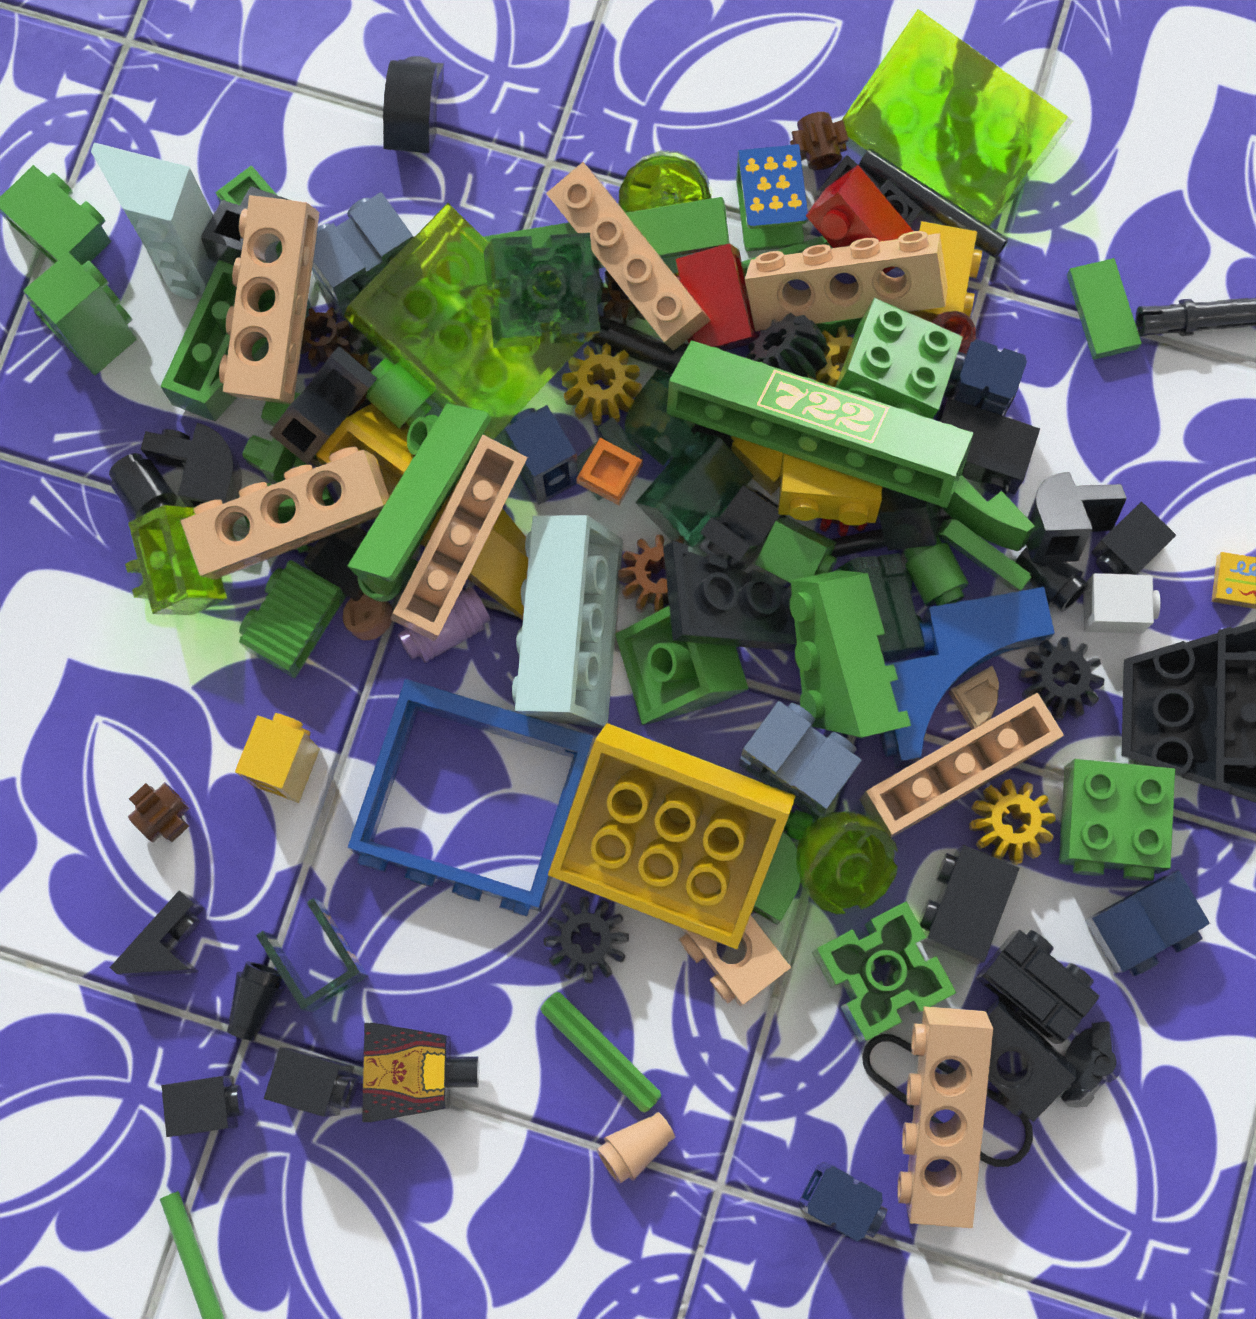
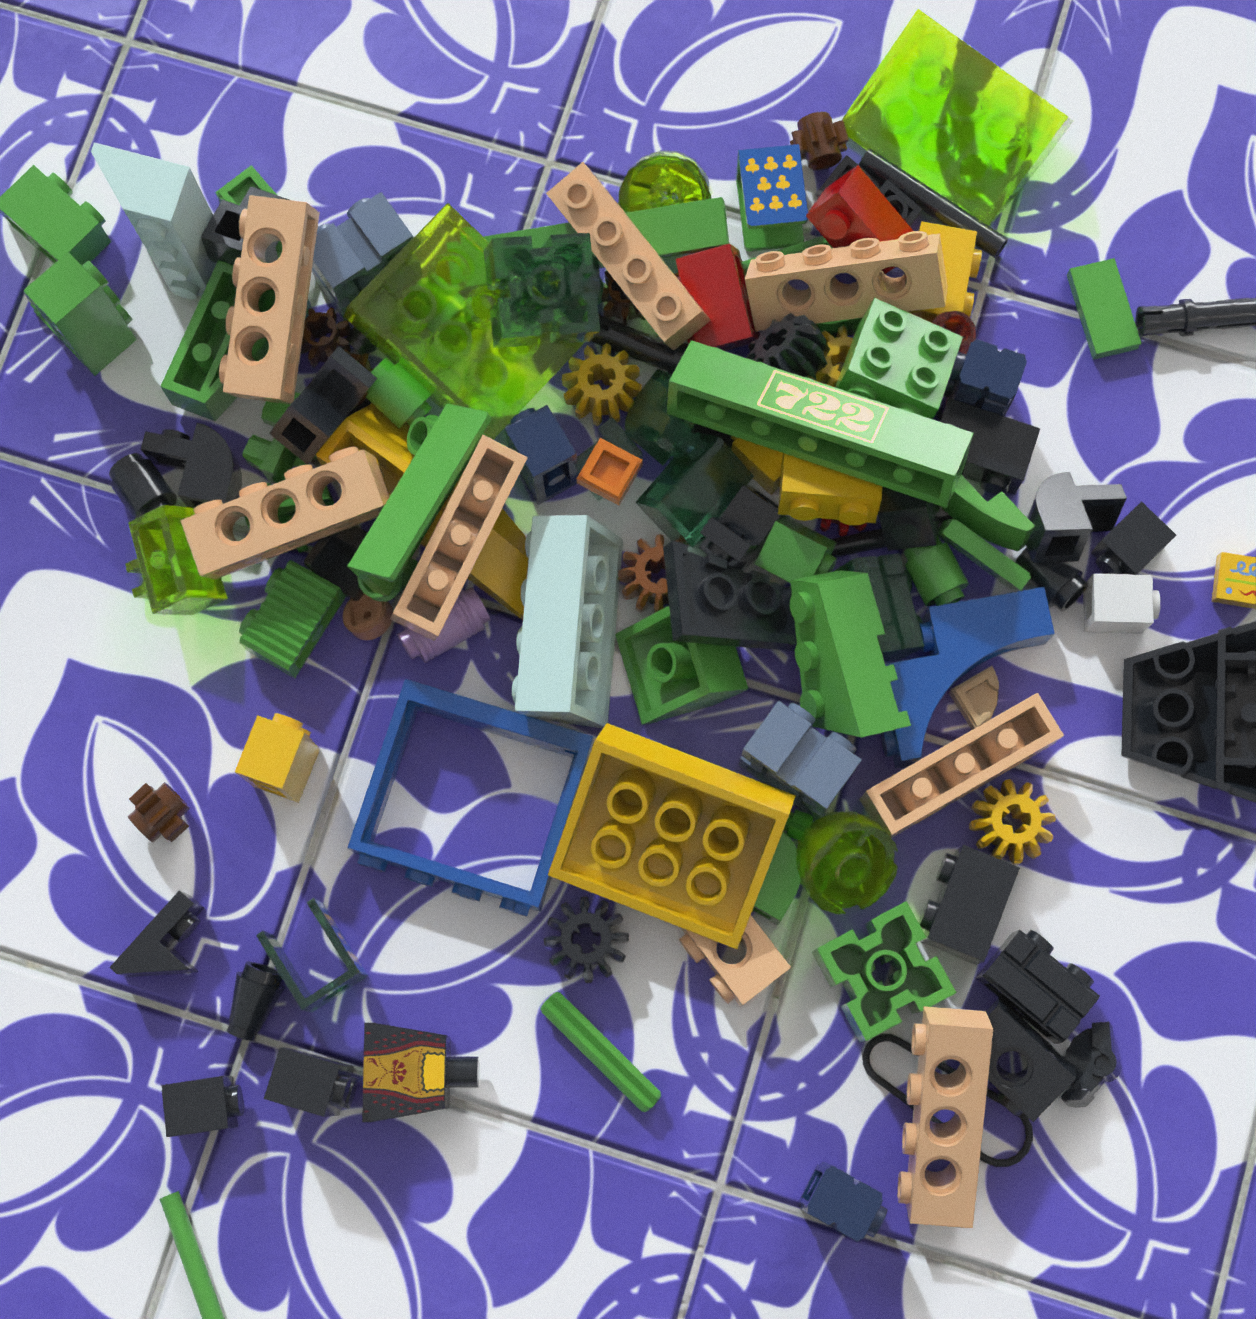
black brick [383,56,444,153] -> none
light nougat cone [597,1112,675,1184] -> none
black gear [1018,637,1105,721] -> none
bright green brick [1059,759,1175,881] -> none
dark blue brick [1085,870,1210,977] -> none

